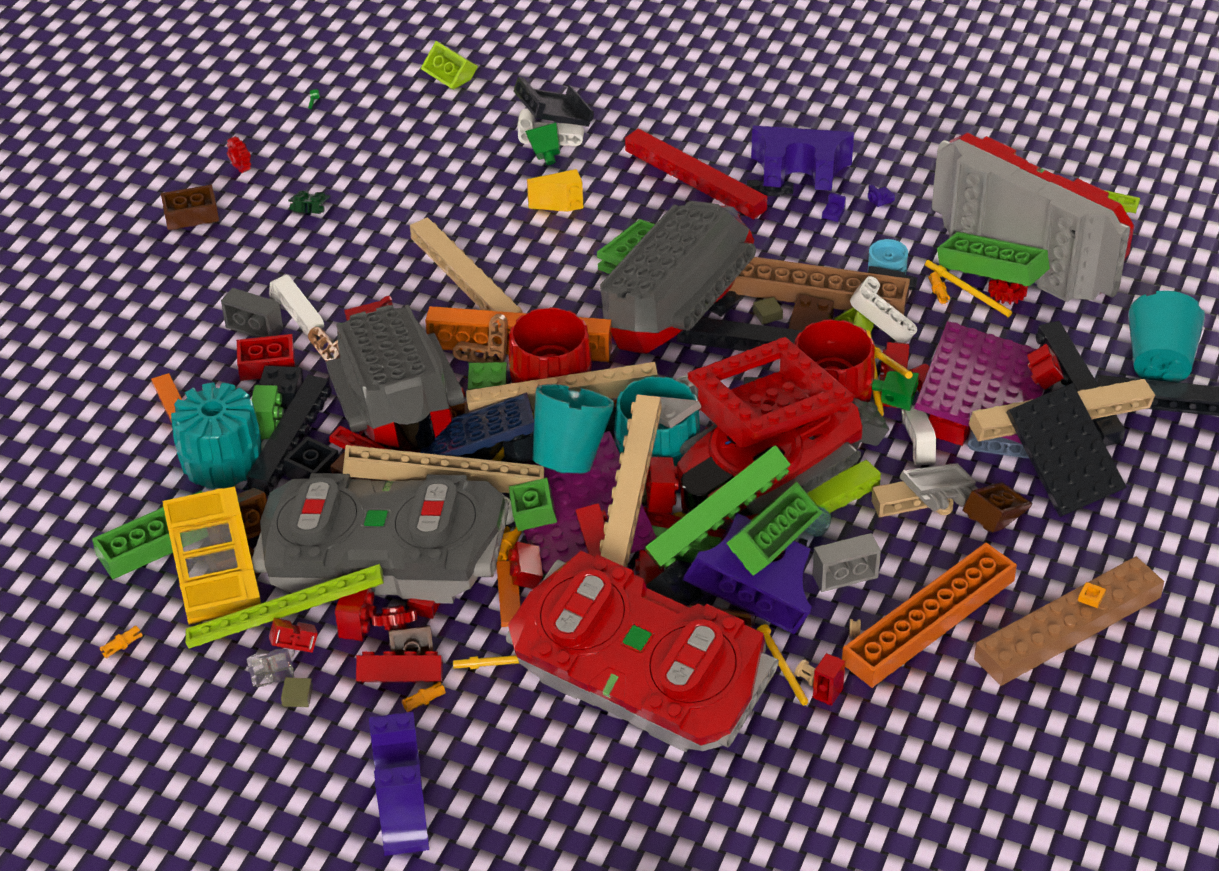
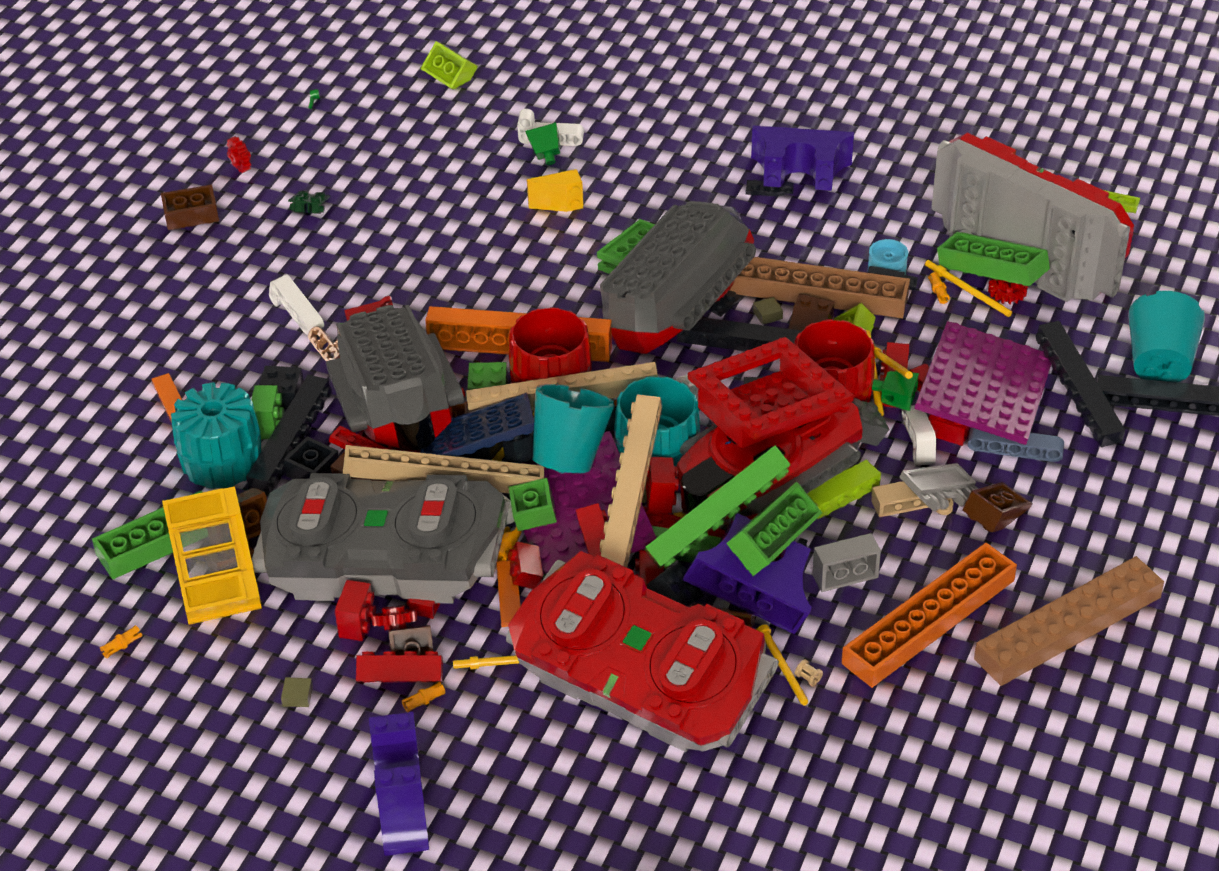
lime plate [185,564,384,648] -> none
dark grey brick [221,287,283,338] -> none
red brick [236,334,295,381] -> none
clear brick [246,649,294,687] -> none
red piece [269,618,318,658] -> none
tan brick [410,217,523,313] -> none
medium nougat beam [453,314,508,363] -> none
black panel [513,76,594,127] -> none
red brick [625,128,767,220] -> none
light grey wing [655,396,701,428] -> none
clear light blue piece [805,507,832,536] -> none
red brick [813,653,845,706] -> none
dark purple bracket [822,193,846,222] -> none
tan bush [849,619,861,638] -> none
white beam [850,276,917,344] -> none
dark purple bracket [868,184,895,207] -> none
tan brick [969,379,1155,441] -> none
black plate [1006,383,1127,517] -> none
red piece [1027,344,1064,390] -> none
light orange plate [1078,582,1106,609] -> none

